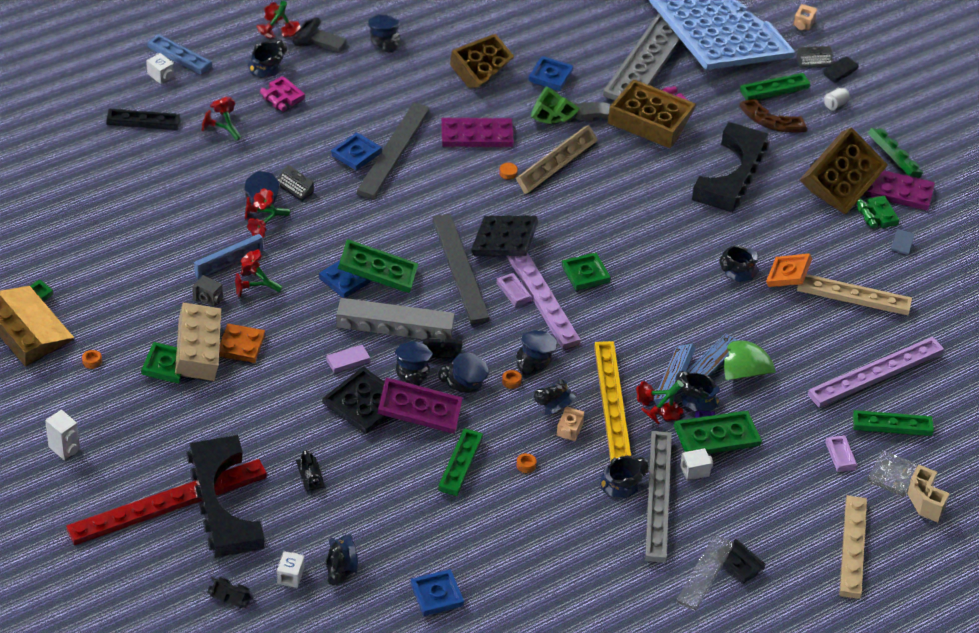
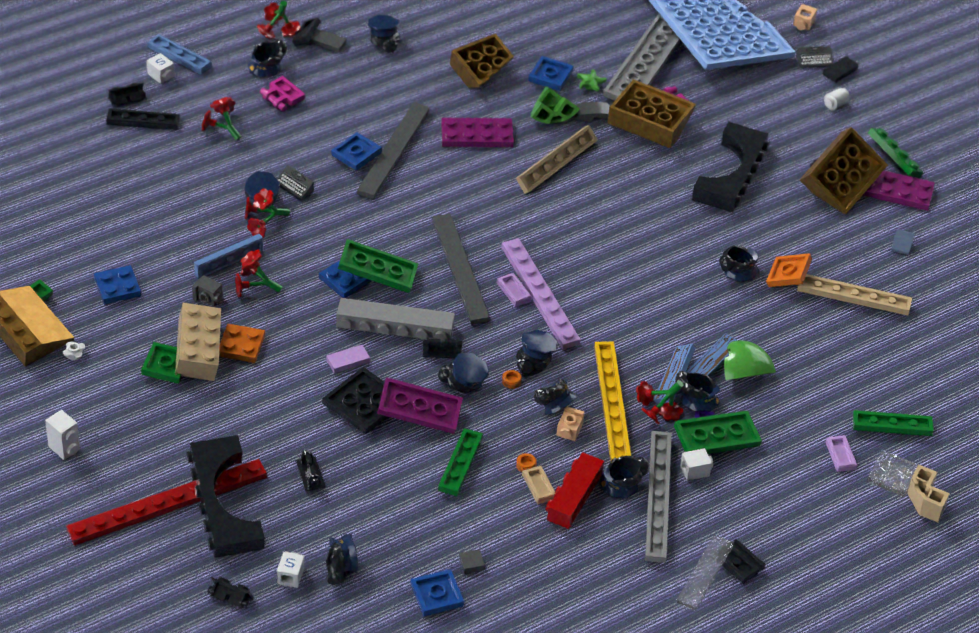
orange tile [82,350,102,369] -> none
dark blue piece [394,341,433,386] -> none
black plate [471,215,538,256] -> none
orange tile [499,163,518,180] -> none
green plate [561,252,611,291] -> none
reddish brown tile [739,99,808,133] -> none
green plate [740,73,811,100] -> none
lavender plate [808,337,944,408] -> none
tan plate [839,495,867,599] -> none
green plate [856,196,899,229] -> none
none -> white plate [63,342,85,360]
none -> blue plate [94,265,141,305]
none -> black hinge [108,82,146,106]
none -> dark grey tile [459,549,485,574]
none -> tan tile [522,466,555,504]
none -> red brick [546,452,604,529]
none -> bright green animal [577,69,607,92]

